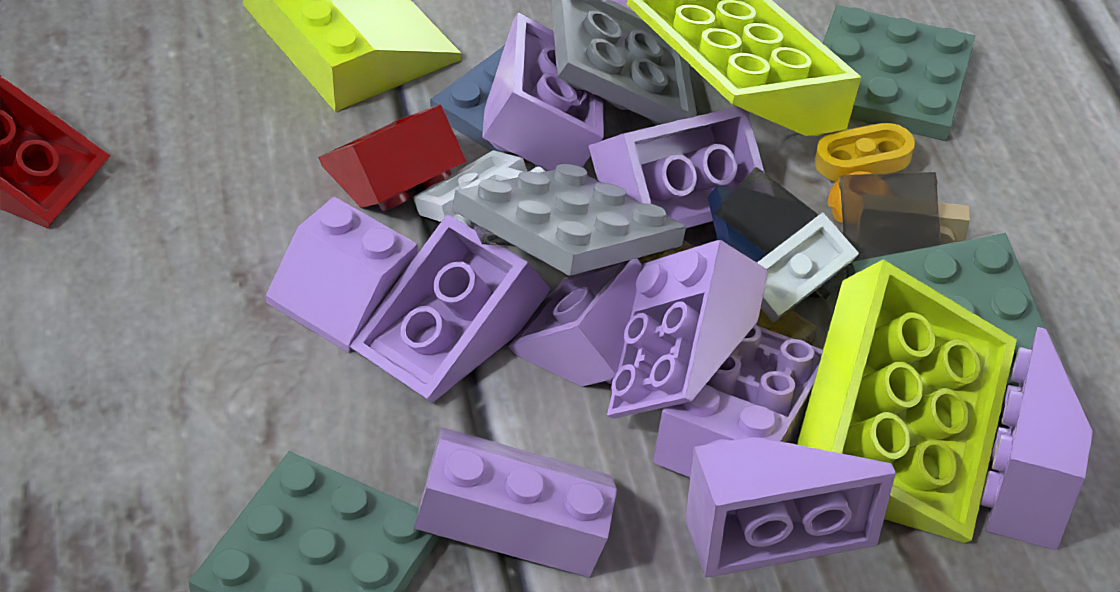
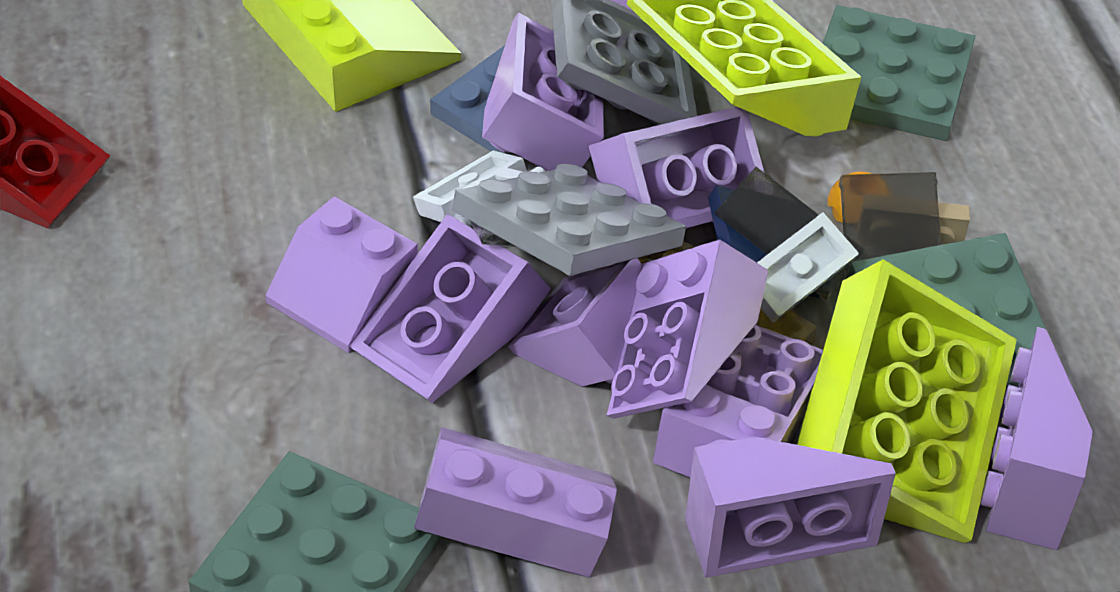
red slope [318,104,466,211] -> none
yellow plate [815,123,915,182] -> none

